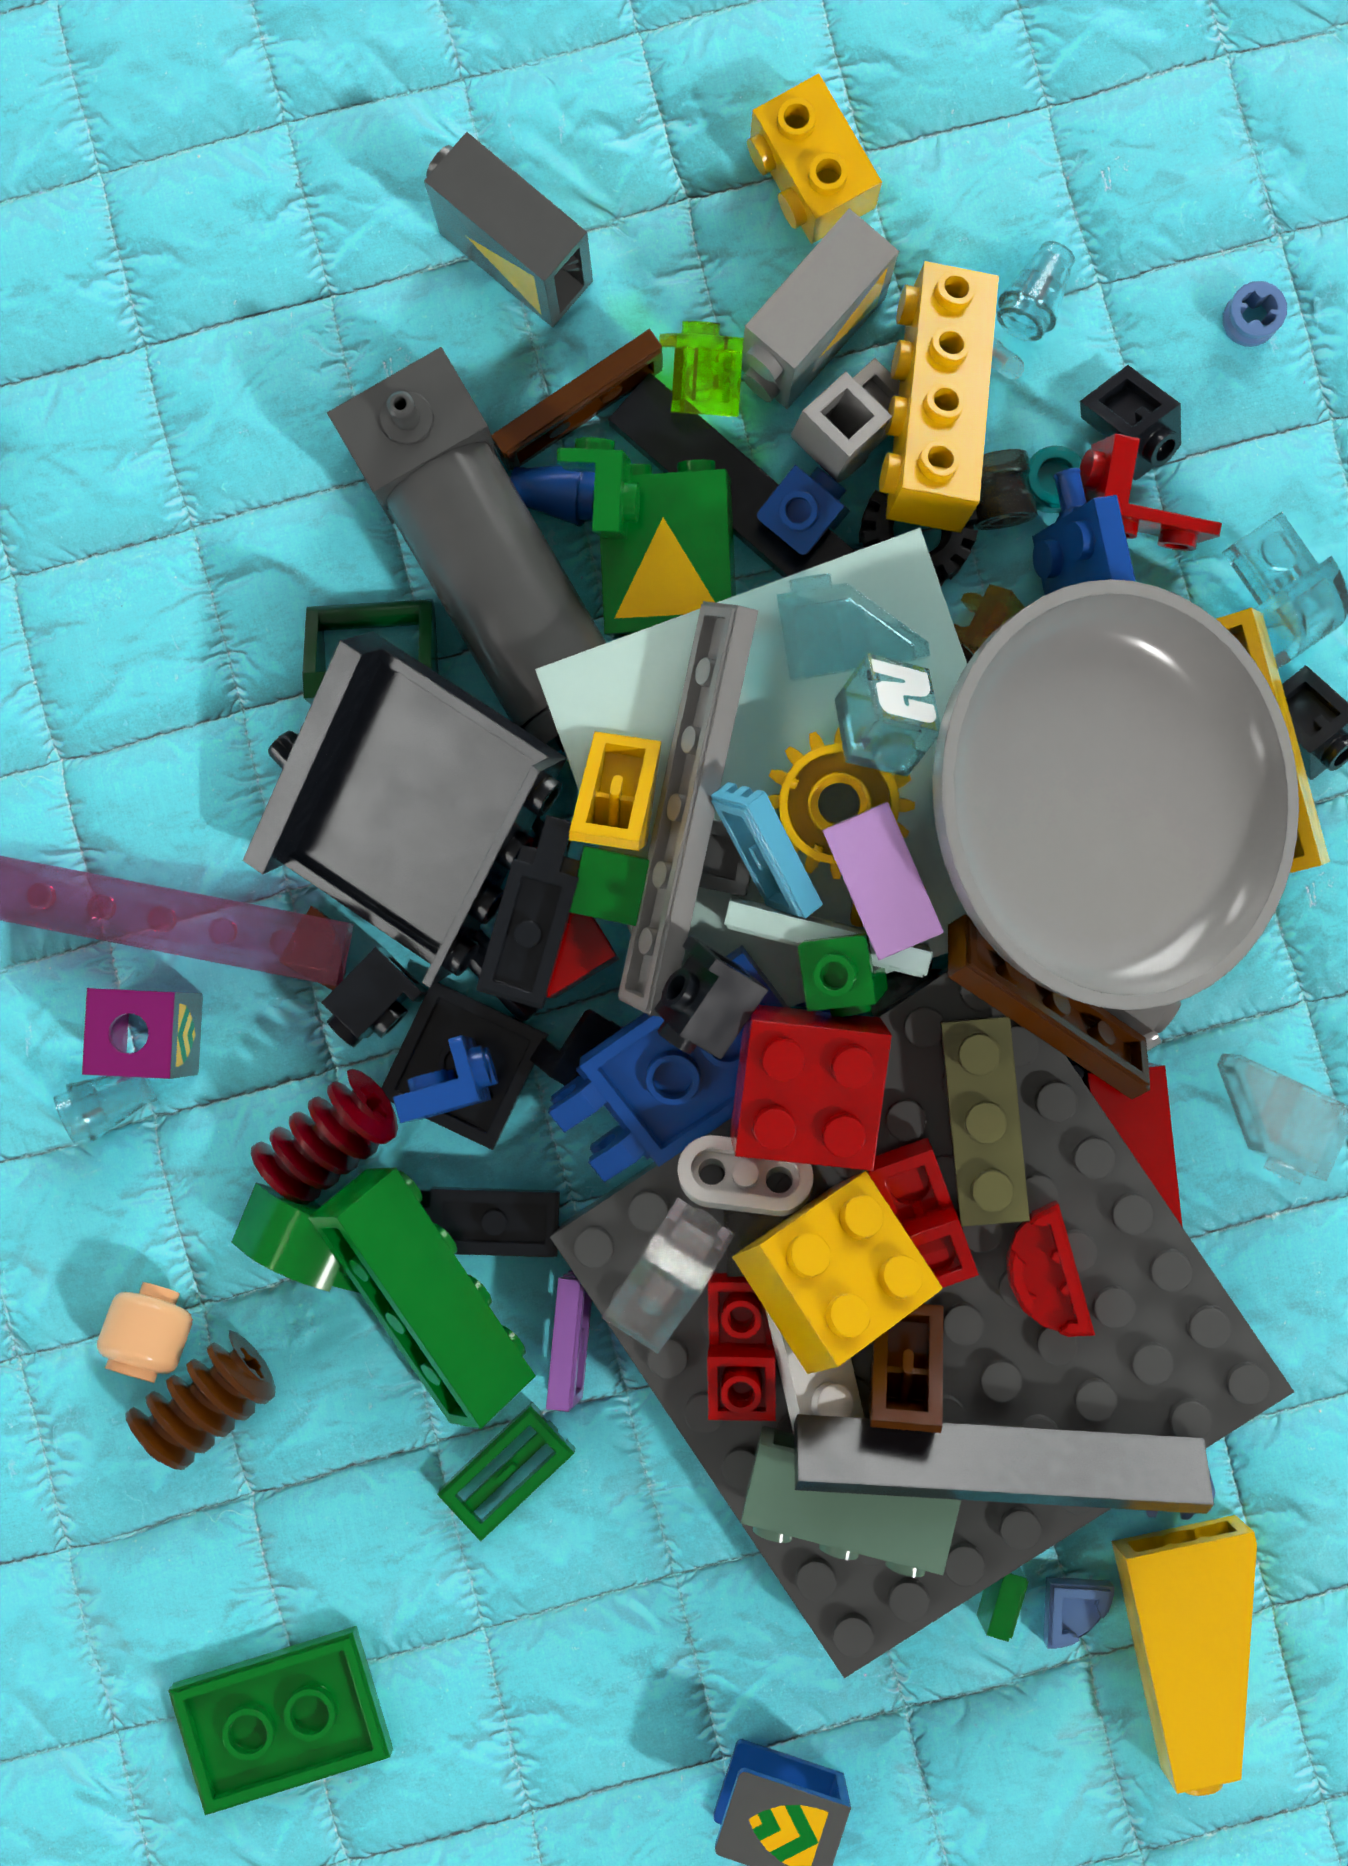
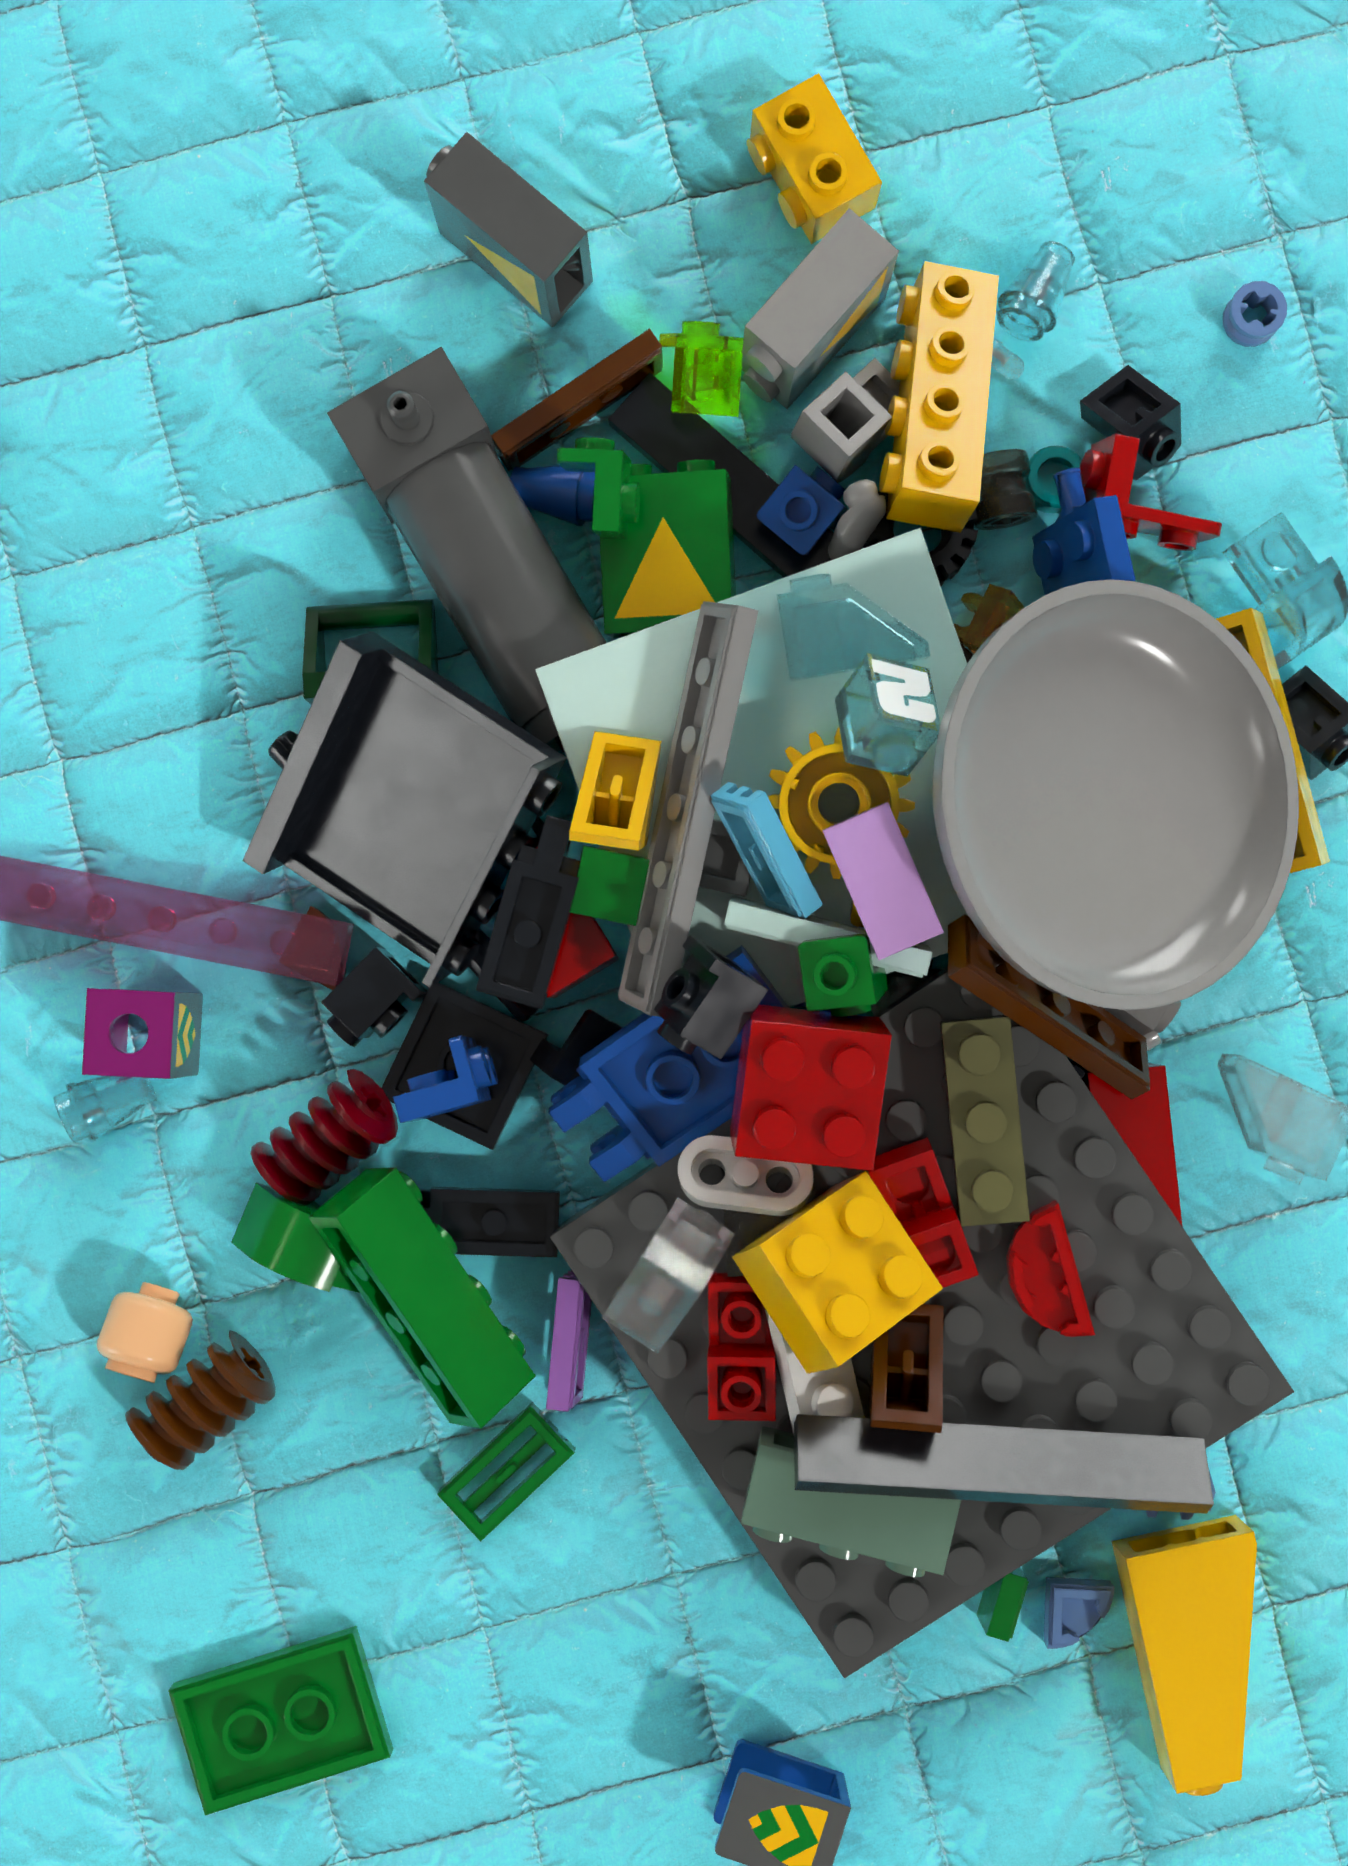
none -> light grey arm [828,479,886,560]

